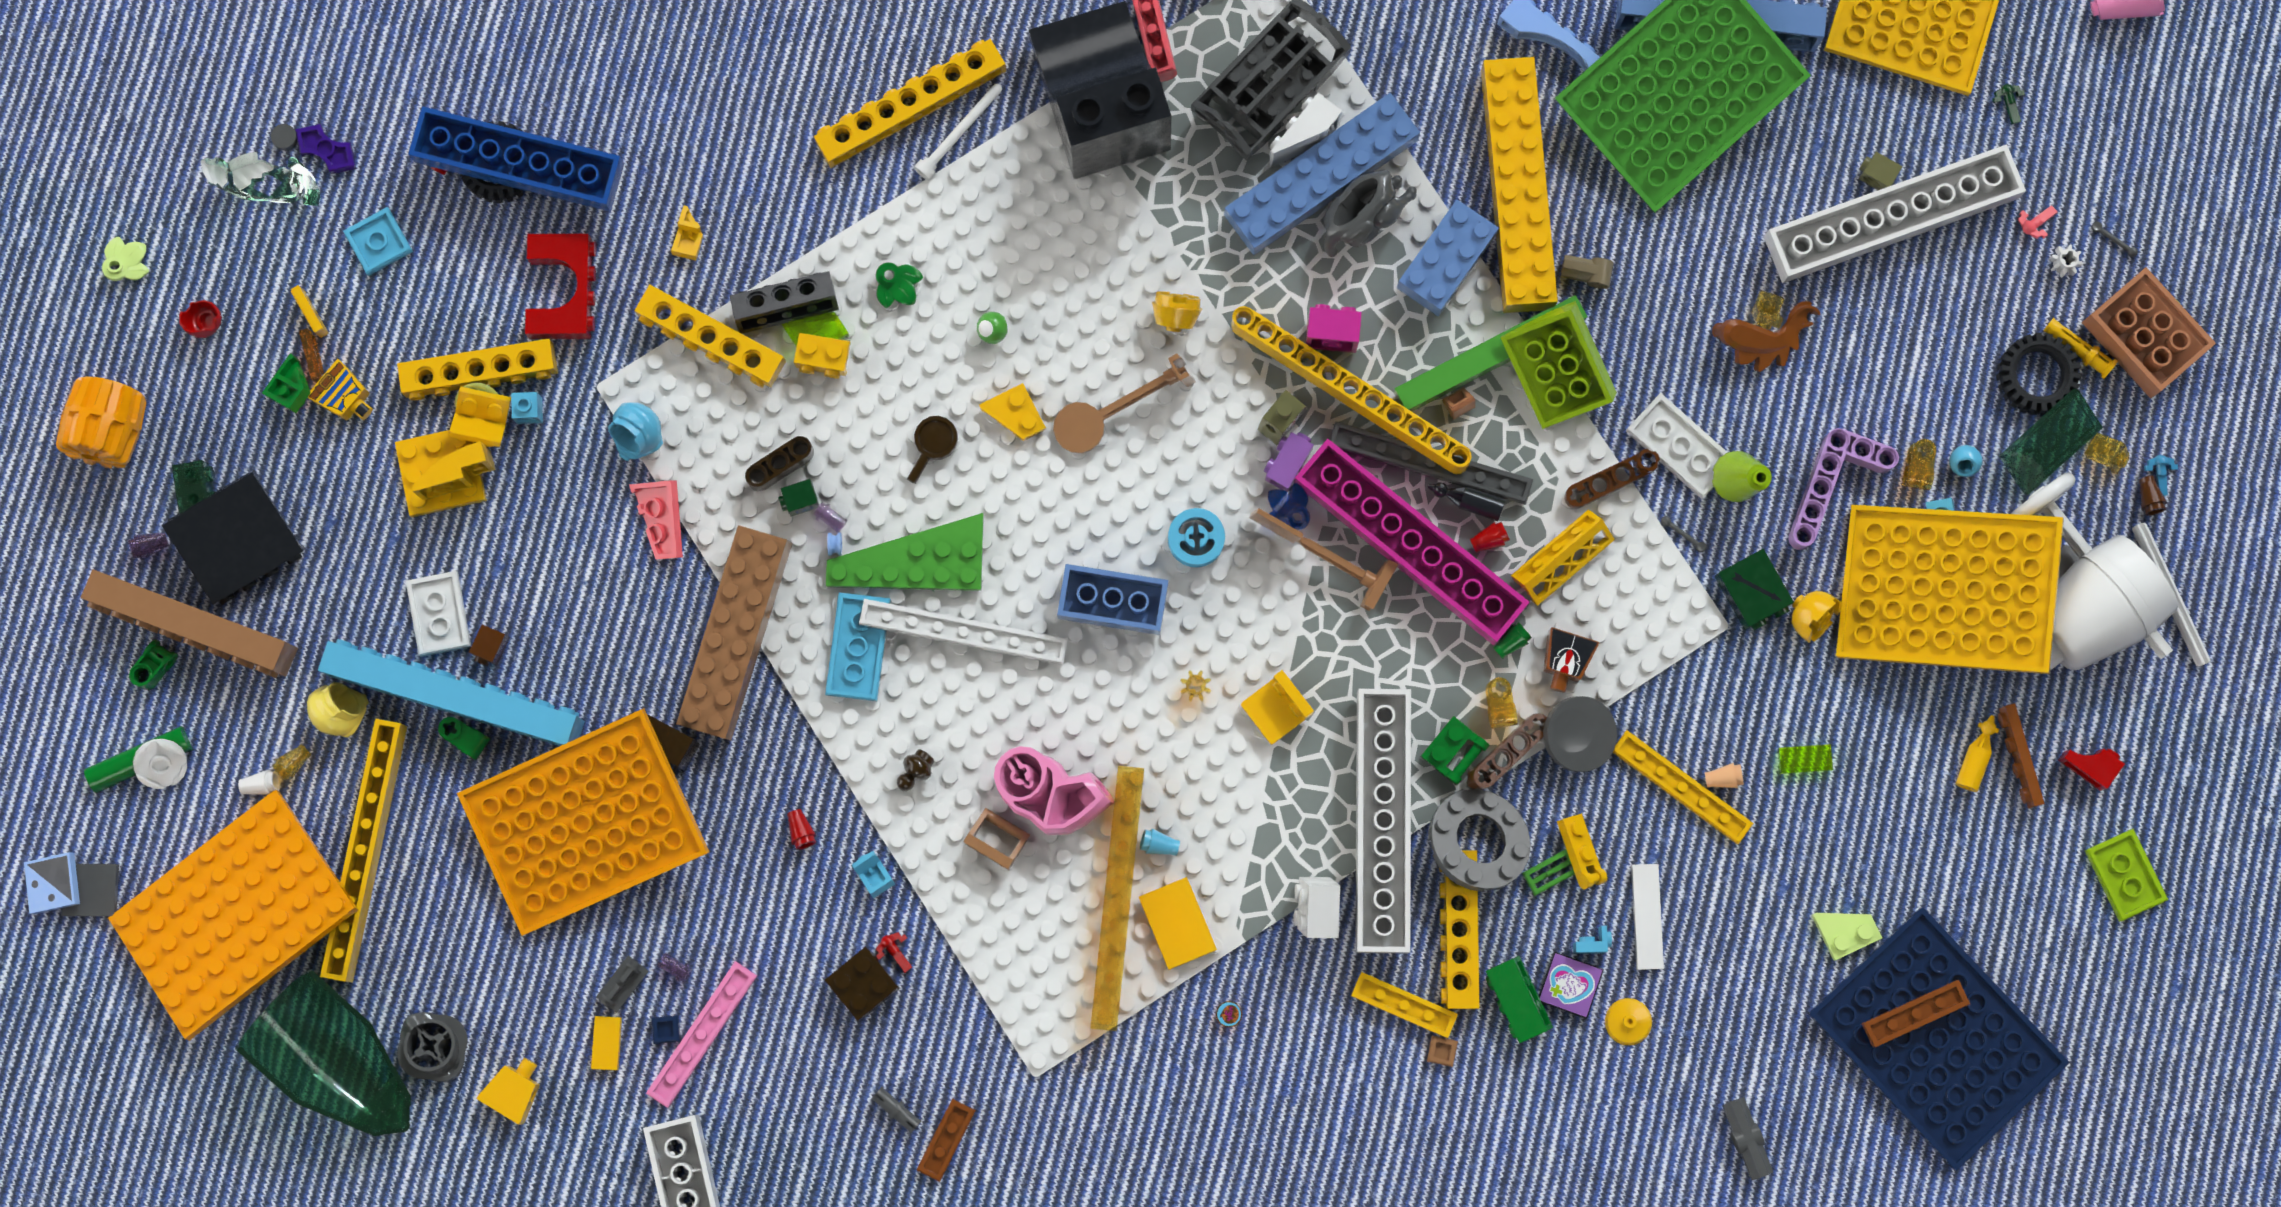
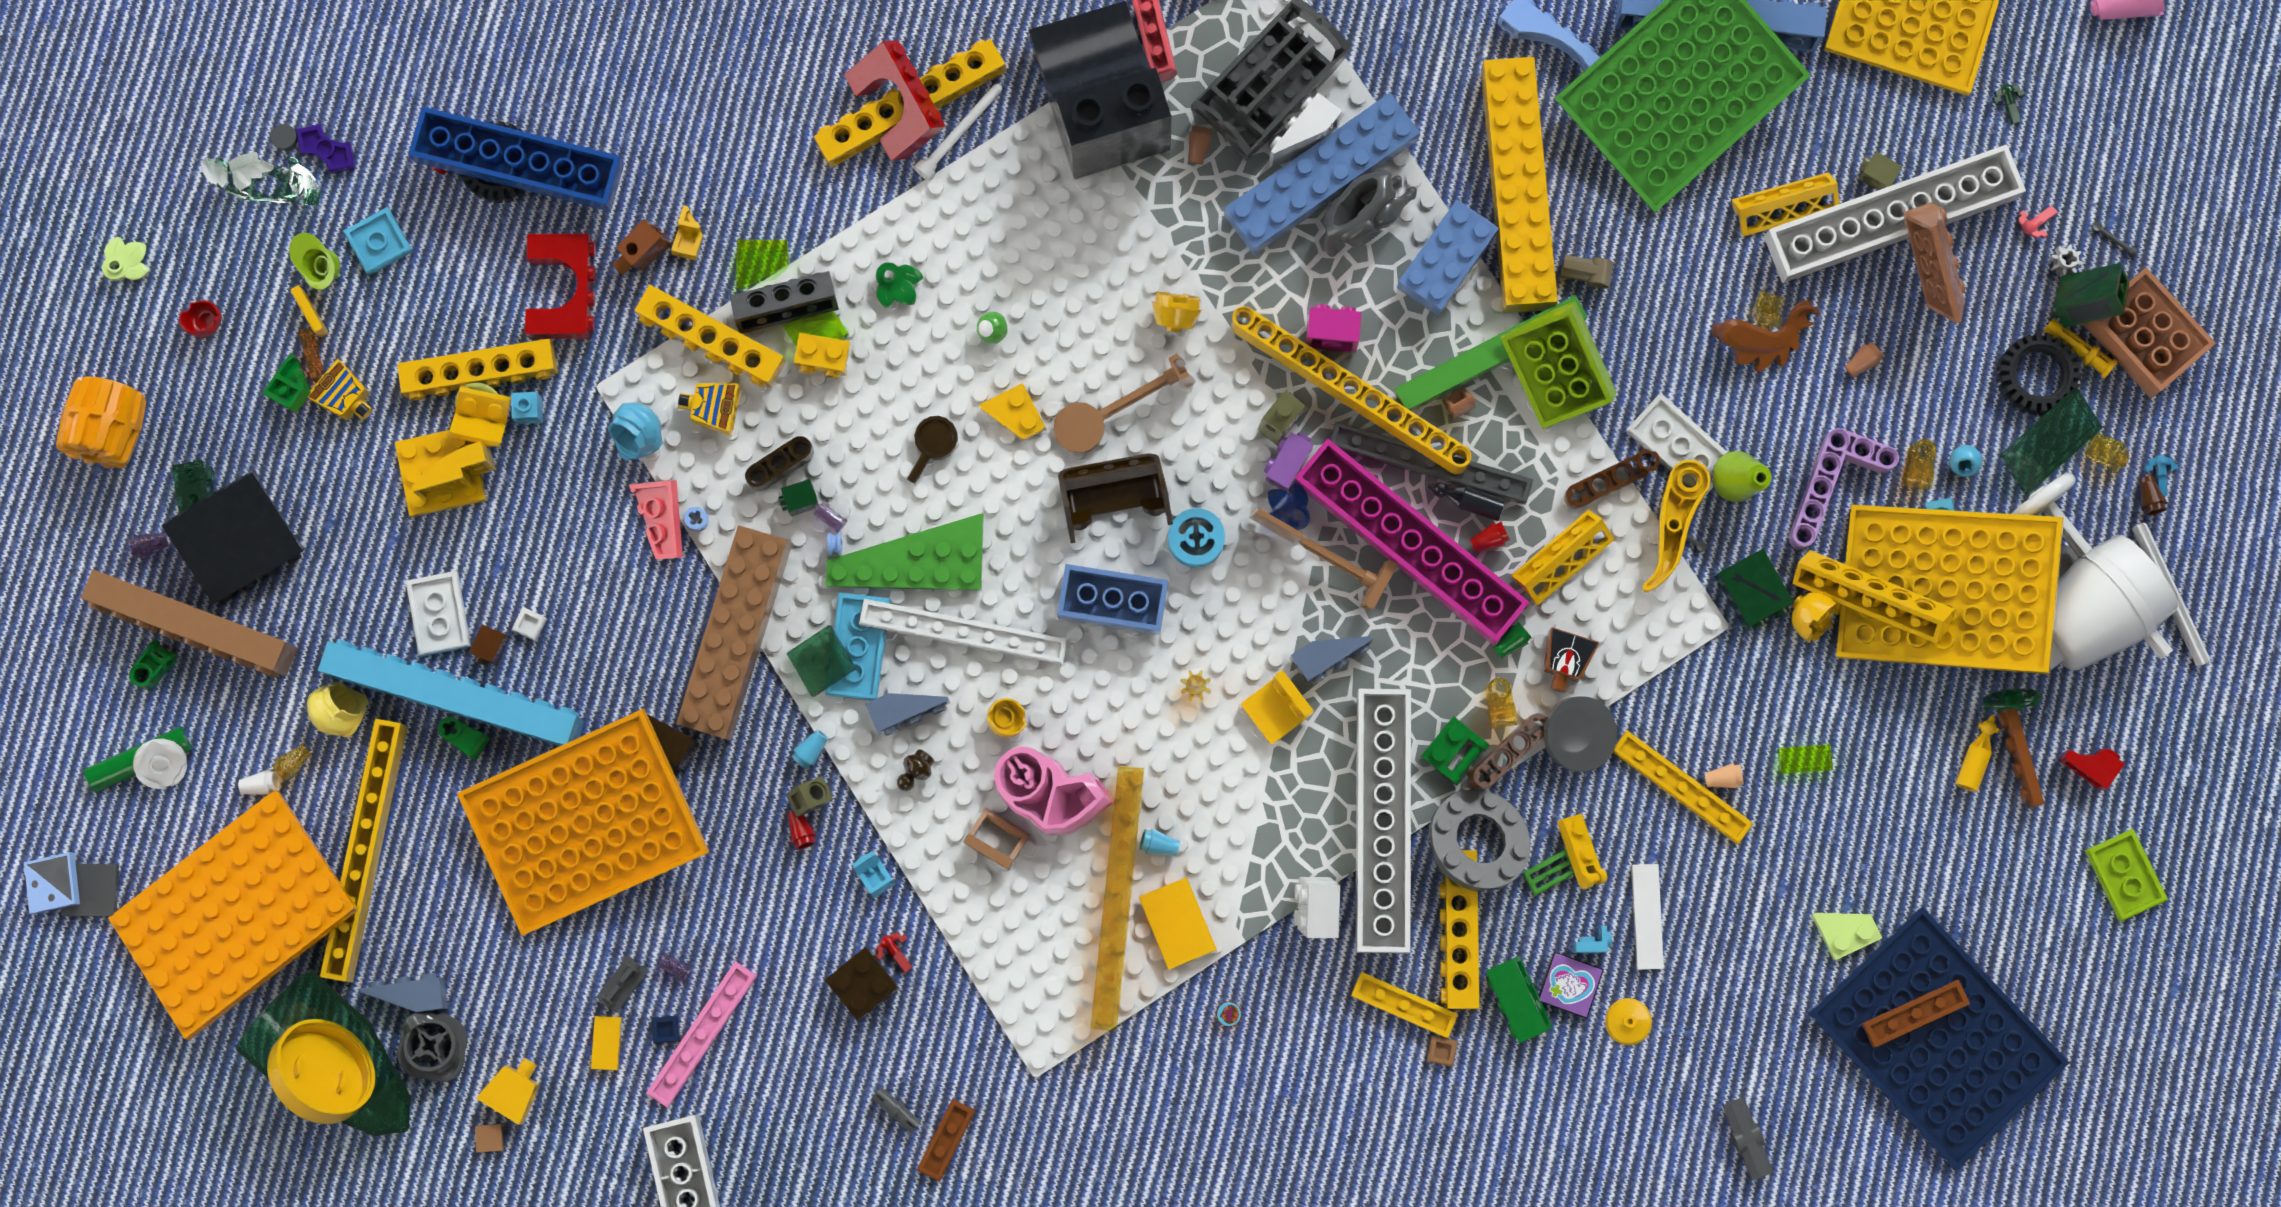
none -> yellow piece [267,1019,375,1124]
none -> lime piece [289,233,341,290]
none -> sand blue slope [360,973,448,1013]
none -> medium nougat tile [475,1124,504,1153]
none -> white tile [512,607,547,642]
none -> dark orange torso [612,219,673,275]
none -> torso [678,383,741,436]
none -> light blue bush [684,507,709,531]
none -> clear neon green wing [736,239,789,289]
none -> clear green tile [786,625,856,697]
none -> olive brick [786,776,833,817]
none -> medium azure cone [792,729,829,769]
none -> arch [844,40,946,161]
none -> sand blue slope [865,693,950,736]
none -> yellow hair [987,698,1027,738]
none -> dark brown windscreen [1058,453,1173,543]
none -> nougat cone [1188,126,1214,165]
none -> sand blue slope [1290,636,1373,684]
none -> yellow animal [1642,460,1711,593]
none -> yellow fence [1732,172,1840,237]
none -> yellow brick [1792,550,1954,644]
none -> nougat cone [1844,342,1884,378]
none -> nougat slope [1903,202,1965,323]
none -> dark green wheel [1982,688,2043,712]
none -> dark green brick [2053,262,2130,327]

